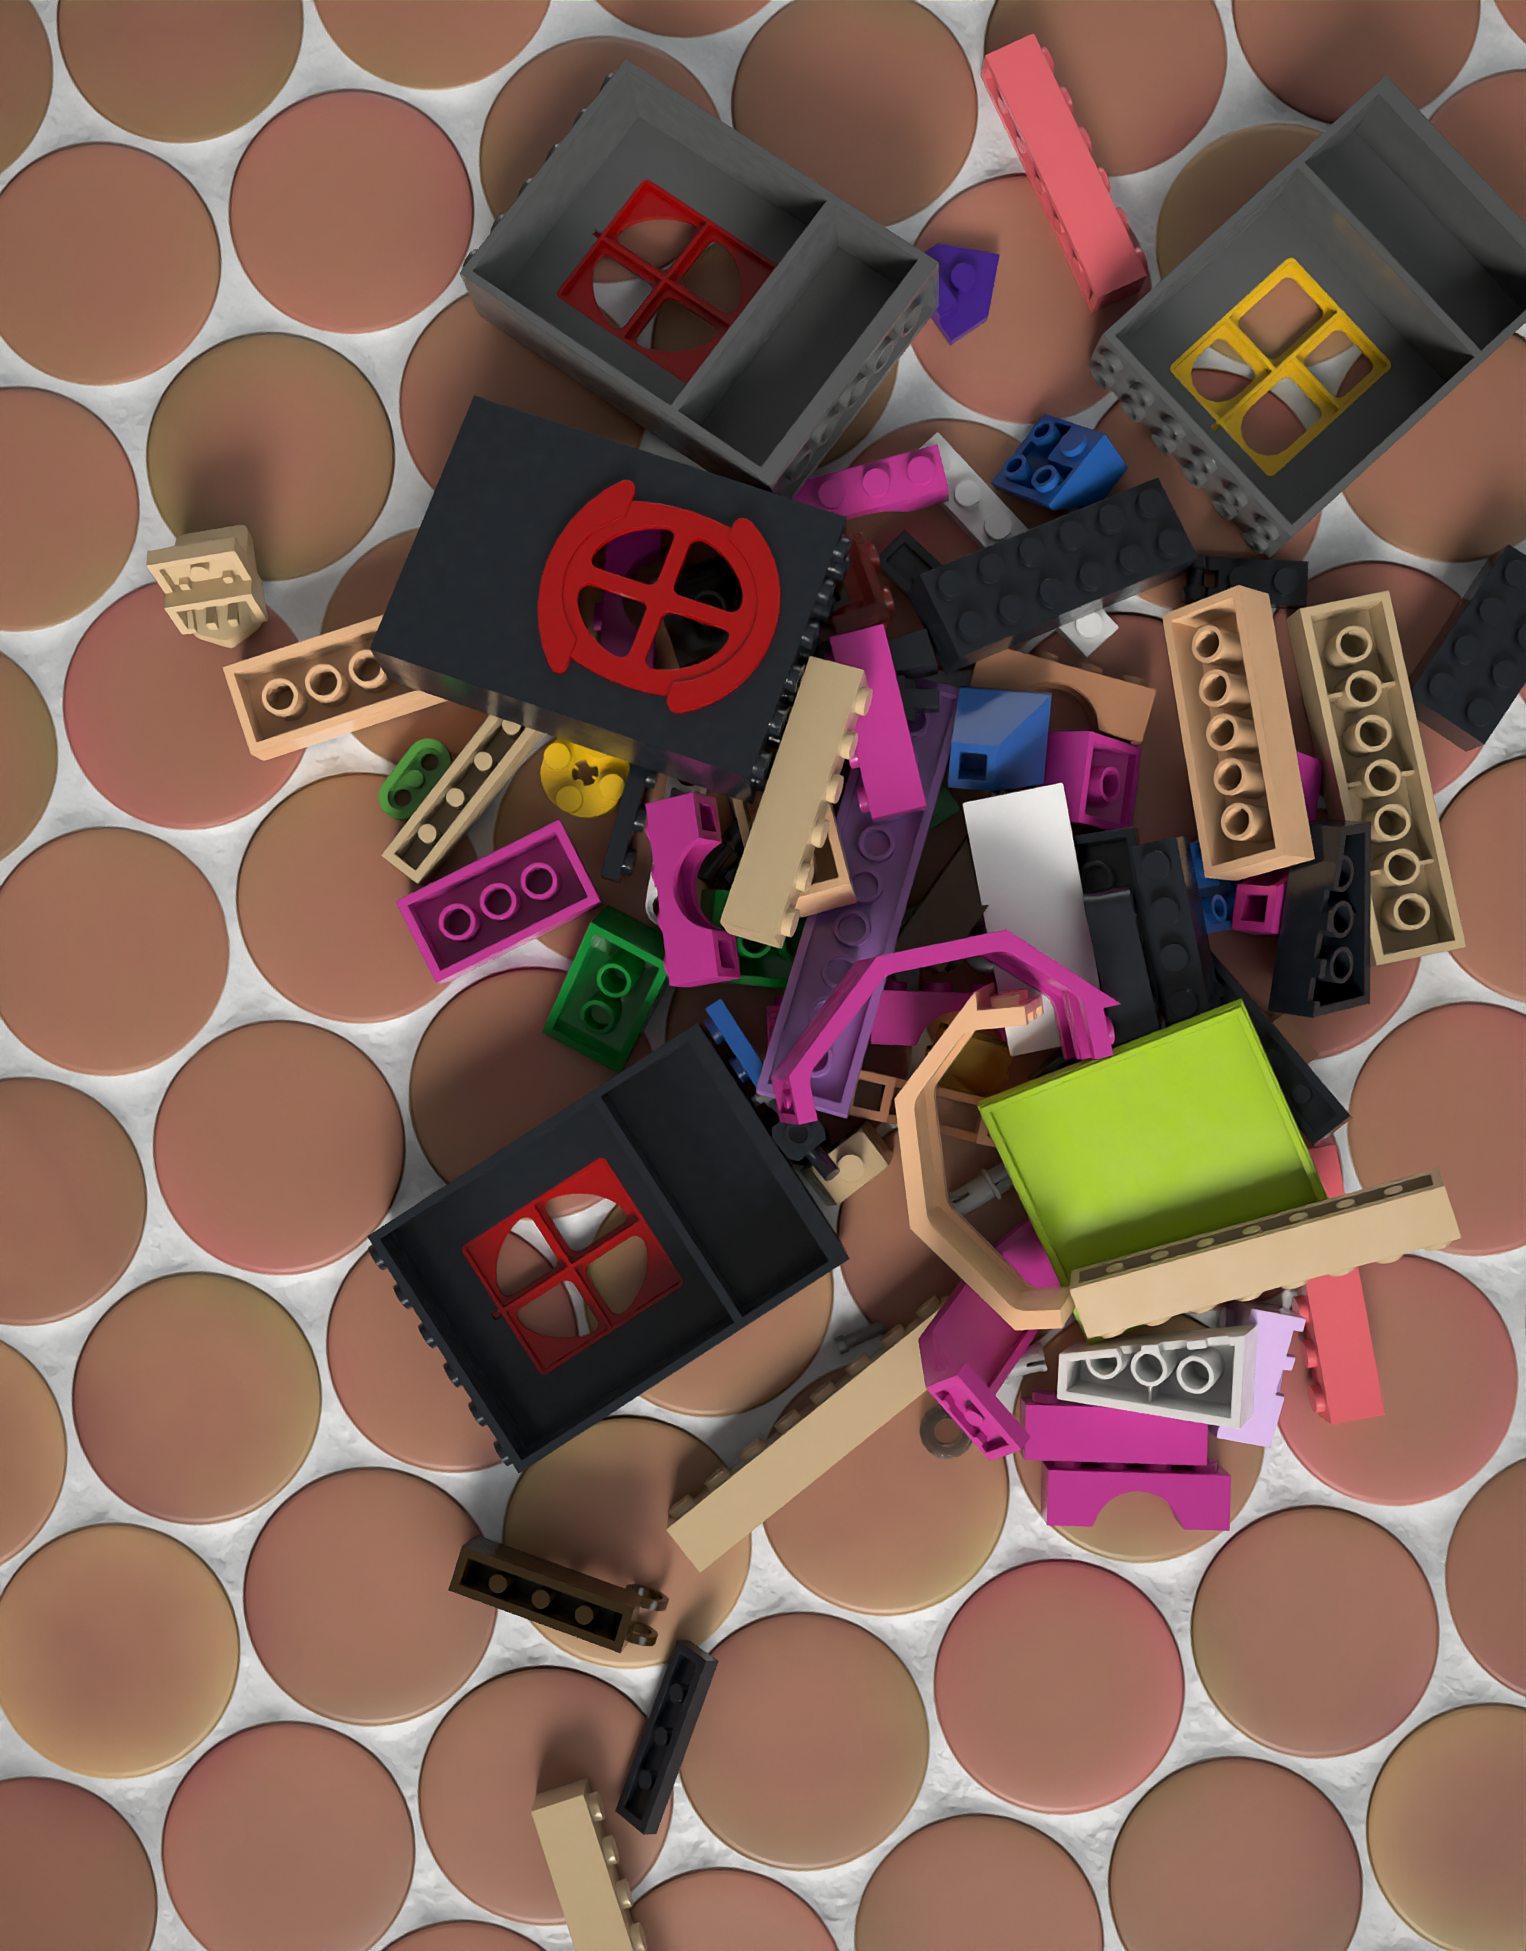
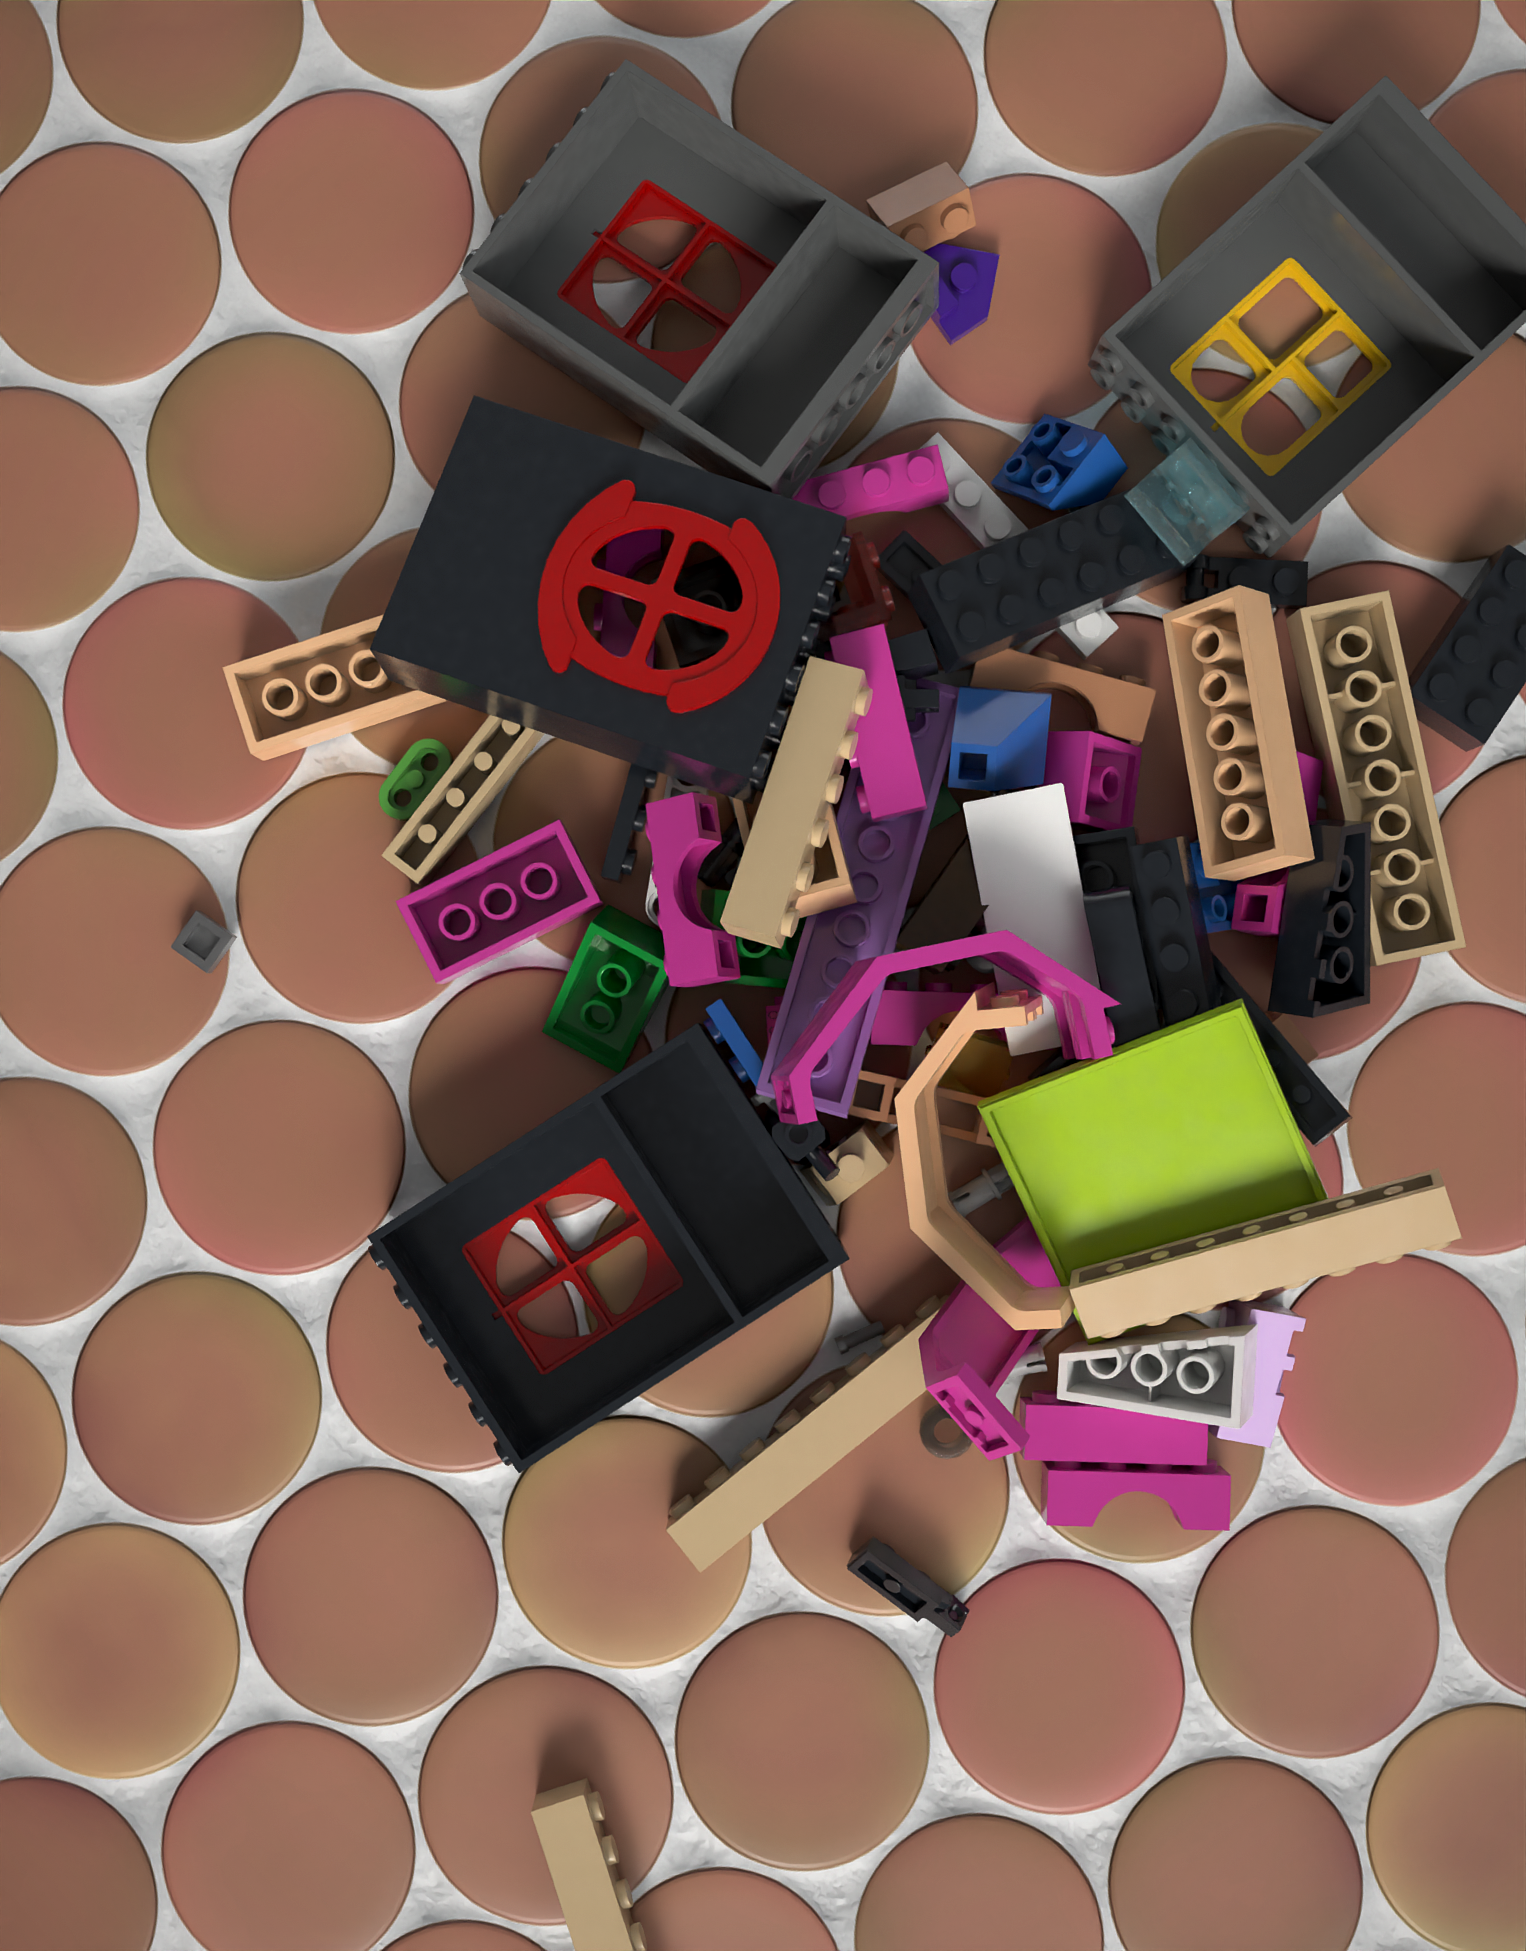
tan piece [146,525,268,648] -> none
dark brown hinge [448,1535,669,1653] -> none
yellow plate [540,738,630,819] -> none
black plate [615,1640,719,1835] -> none
coral brick [980,33,1148,313] -> none
coral brick [1292,1142,1385,1424] -> none
none -> flat silver plate [170,910,237,974]
none -> black hinge [846,1536,969,1637]
none -> nougat brick [866,161,976,252]
none -> clear light blue bracket [1124,437,1250,566]

